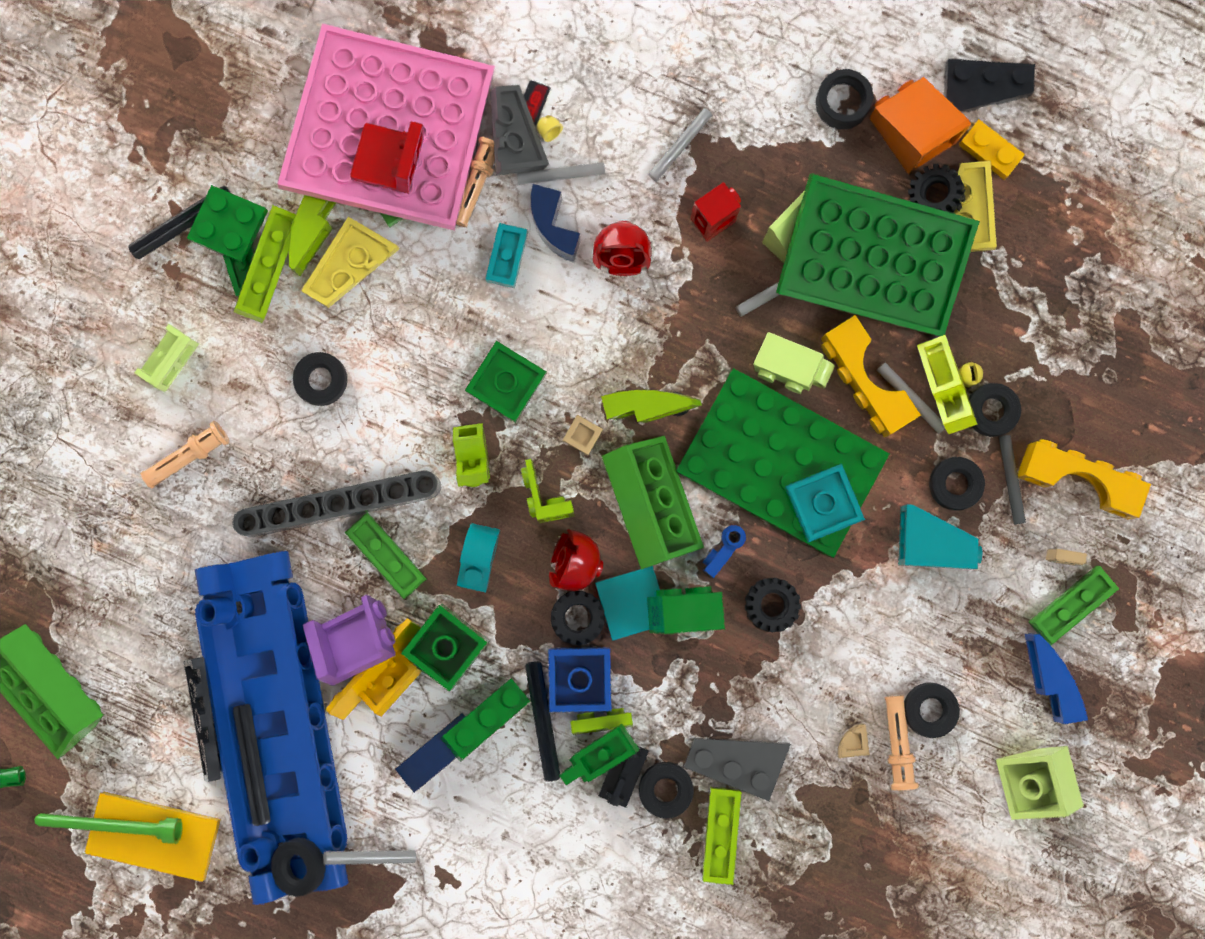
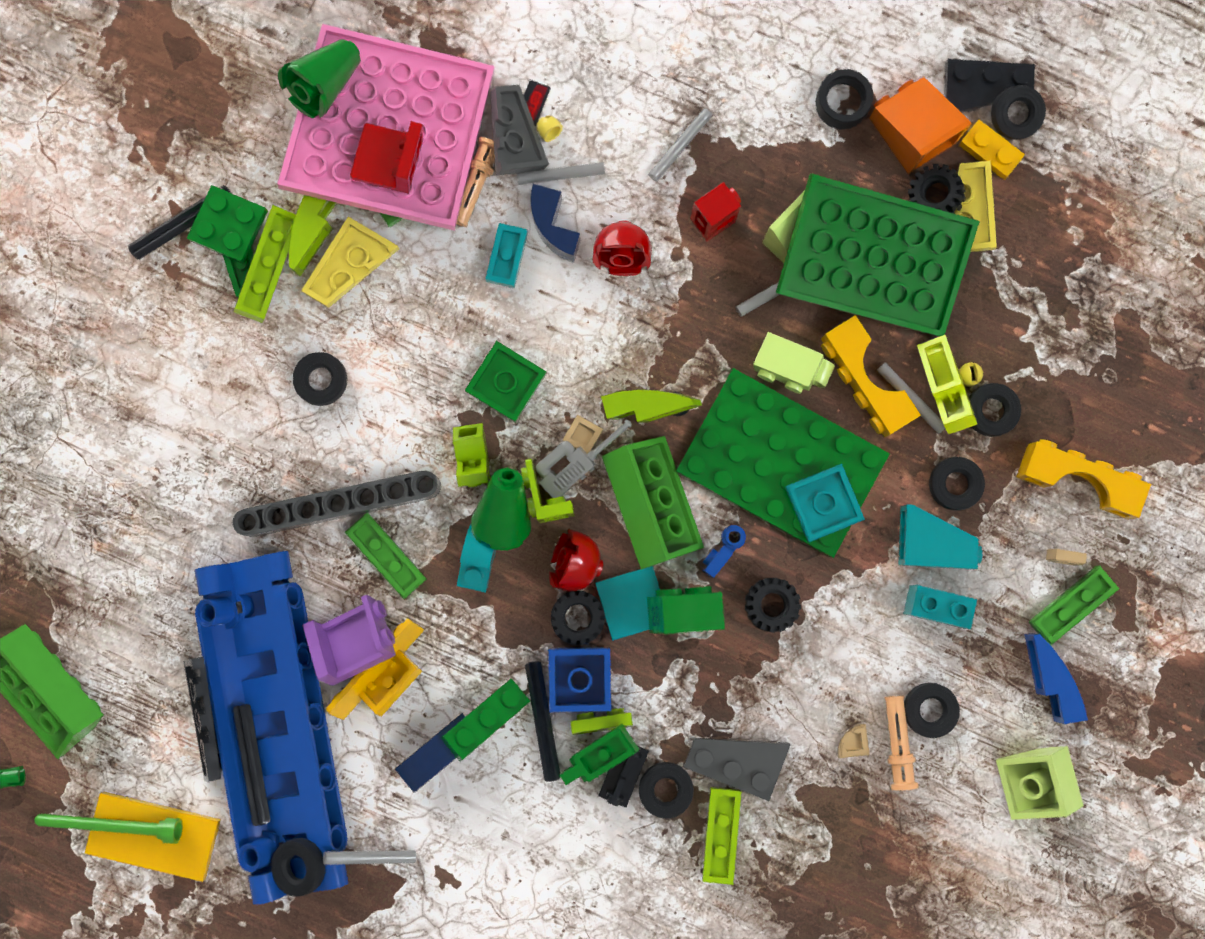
yellowish green hinge [134,324,199,392] -> none
light nougat pin [140,421,230,489] -> none
green brick [401,604,490,692] -> none
dark grey bar [999,435,1026,525] -> none
none -> green cone [277,39,361,118]
none -> green cone [471,468,531,551]
none -> light grey piece [536,420,632,498]
none -> teal brick [903,585,977,629]
none -> black tyre [991,85,1046,140]

